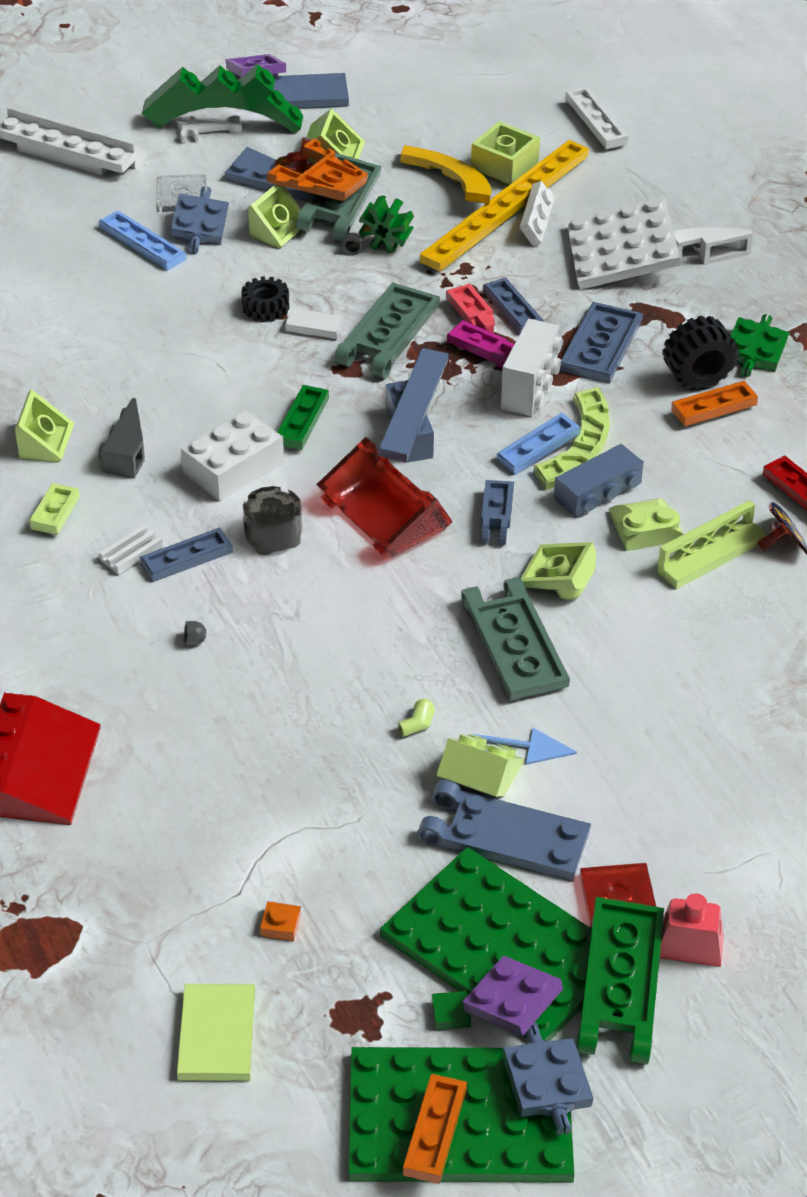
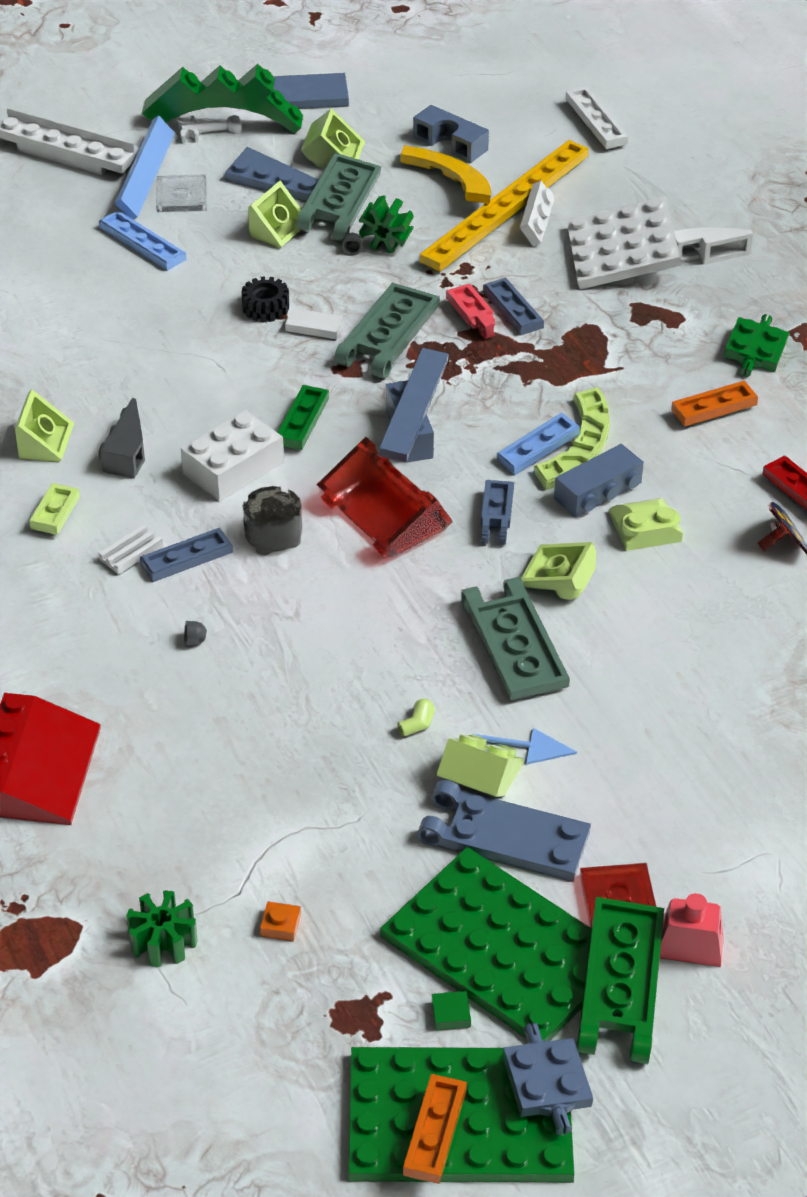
sand blue plate [170,186,229,254] -> none
yellowish green tile [177,984,256,1081] -> none
medium lavender plate [225,54,286,77] -> none
orange wing [266,139,368,201] -> none
clear red shield [275,137,314,174] -> none
dark pink hinge [447,320,514,368] -> none
medium lavender plate [462,956,563,1036] -> none
yellowish green brick [471,121,540,184] -> none
white brick [501,318,563,417] -> none
sand blue tile [559,302,643,384] -> none
yellowish green fence [657,500,767,589] -> none
black tyre [662,316,739,391] -> none
none -> light blue tile [115,116,175,220]
none -> green gear [126,890,198,967]
none -> sand blue arch [413,105,489,163]

